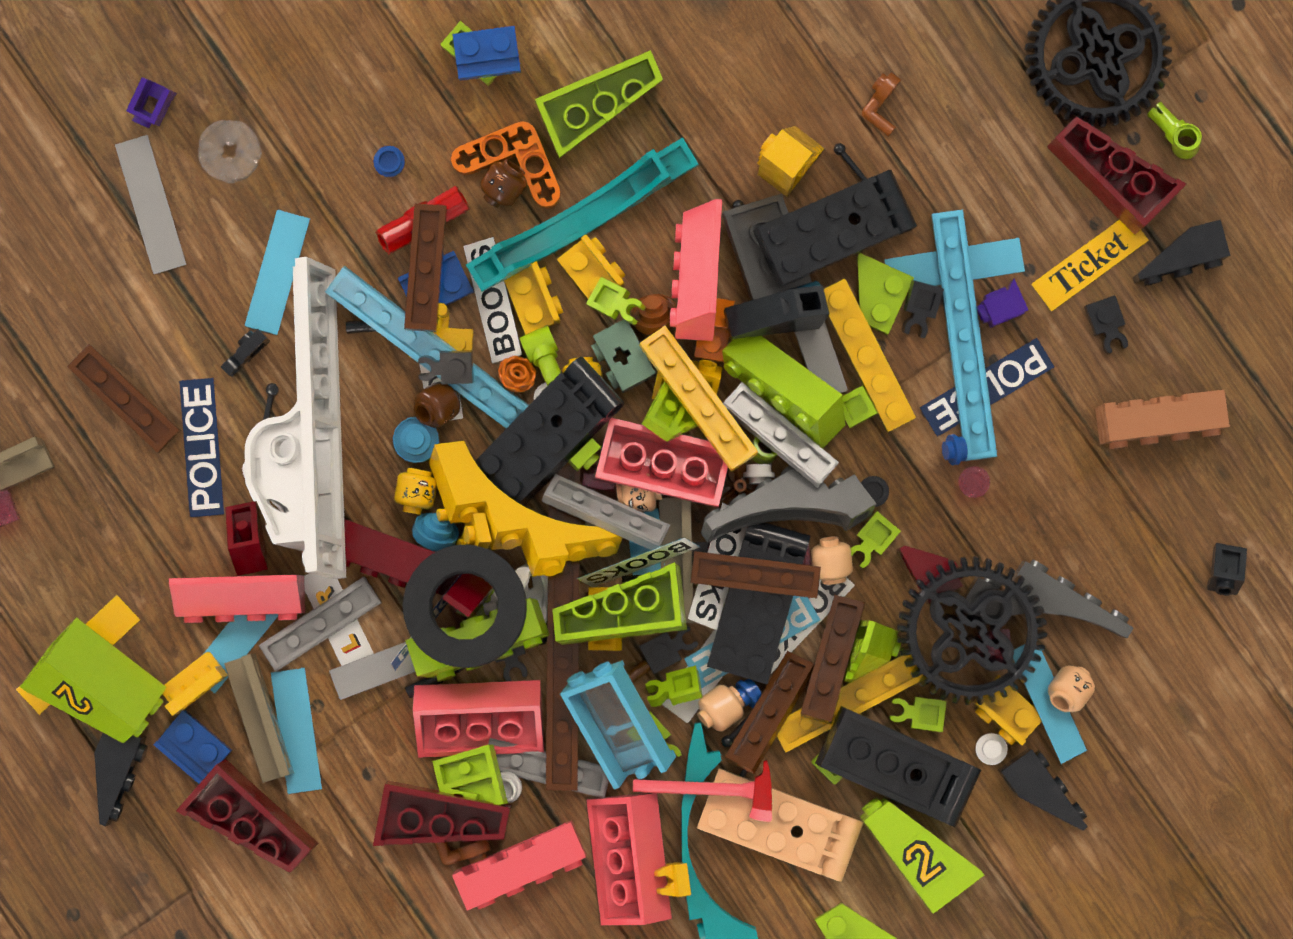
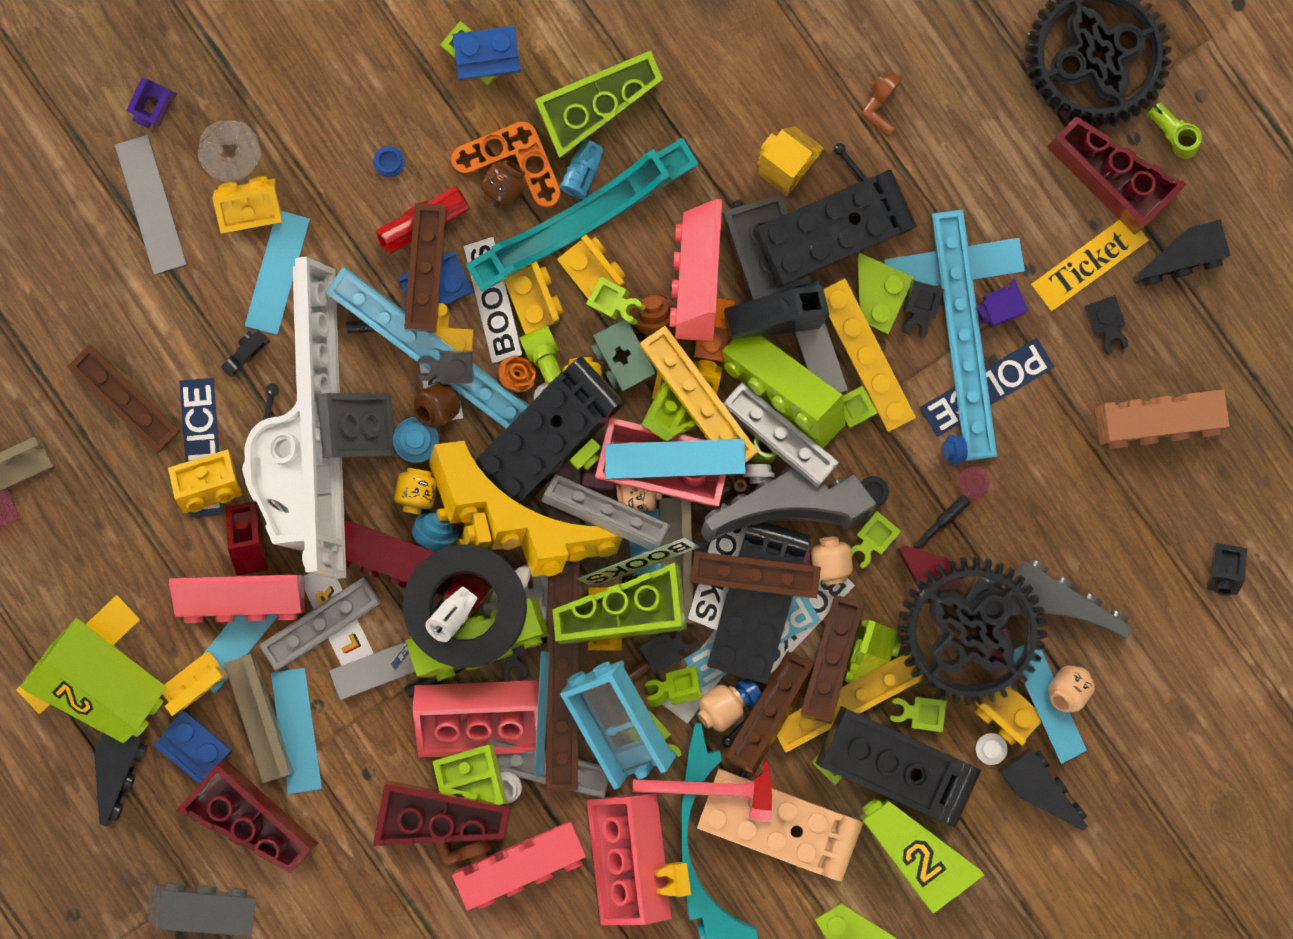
none -> dark grey wedge [147,882,256,937]
none -> yellow bracket [168,449,243,513]
none -> yellow bracket [212,176,283,234]
none -> dark grey plate [318,393,396,458]
none -> white hinge [425,587,477,642]
none -> medium azure sticker [534,651,550,776]
none -> dark azure hinge [559,140,603,199]
none -> medium azure sticker [605,439,745,479]
none -> black piece [914,494,971,548]

